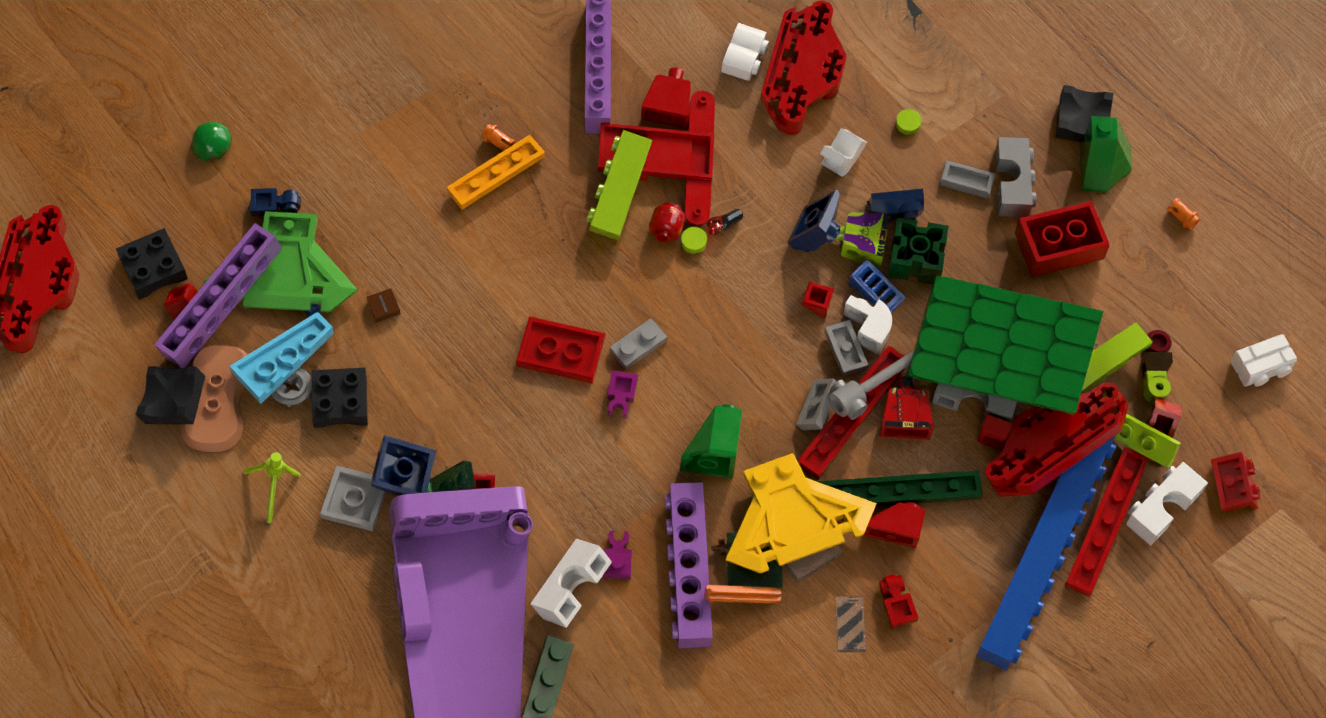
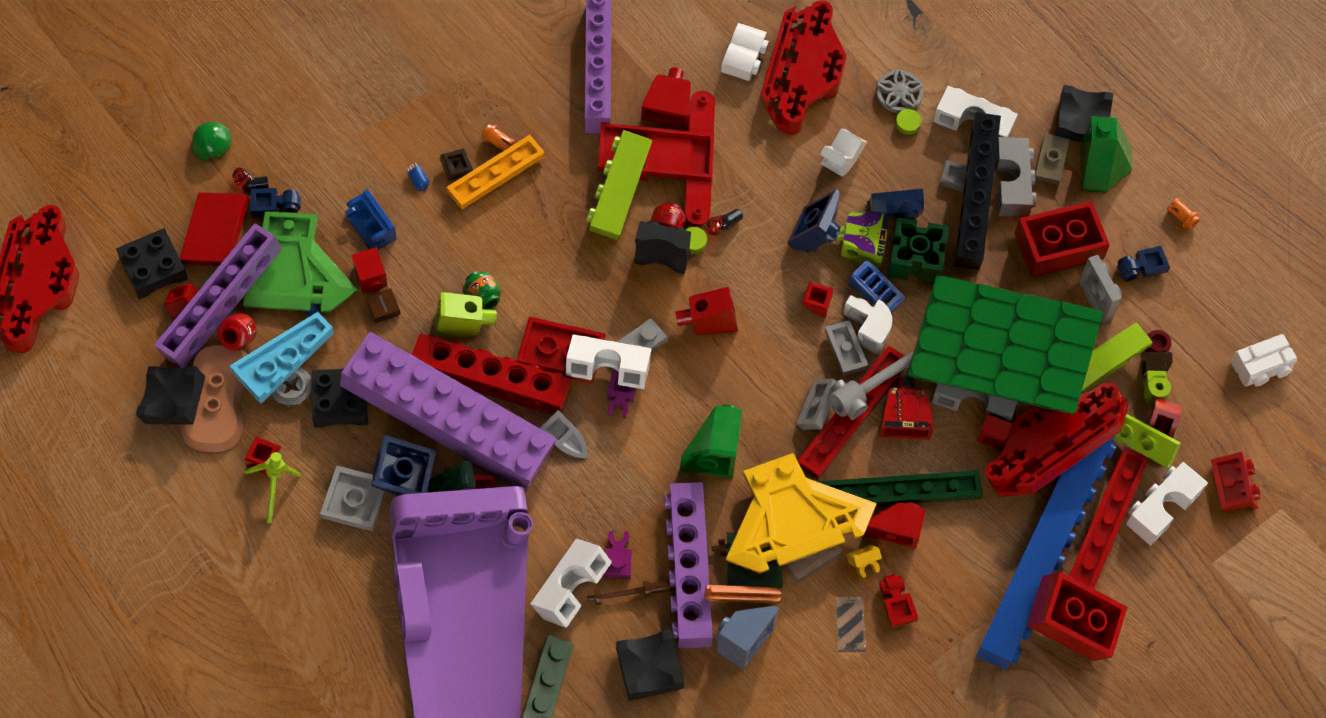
none -> red tile [180,192,249,266]
none -> red head [217,313,257,350]
none -> arm [232,167,269,192]
none -> red slope [244,436,281,475]
none -> medium lavender brick [340,332,556,493]
none -> blue hinge [345,189,397,250]
none -> red brick [352,247,388,293]
none -> blue piece [407,163,429,190]
none -> red brick [411,333,571,415]
none -> lime torso [435,292,497,338]
none -> dark brown tile [439,148,473,181]
none -> green head [462,271,501,309]
none -> light grey plate [540,410,588,458]
none -> white arch [565,335,651,389]
none -> reddish brown piece [587,580,670,605]
none -> black brick [616,630,684,701]
none -> black brick [634,221,691,274]
none -> red torso [675,287,738,335]
none -> sand blue slope [716,606,779,670]
none -> yellow tile [846,544,882,578]
none -> light grey wheel [876,69,923,113]
none -> white arch [933,86,1018,138]
none -> black brick [954,112,1001,270]
none -> red brick [1027,571,1128,661]
none -> dark tan plate [1035,133,1070,186]
none -> light grey plate [1079,255,1122,325]
none -> dark blue plate [1117,246,1170,281]

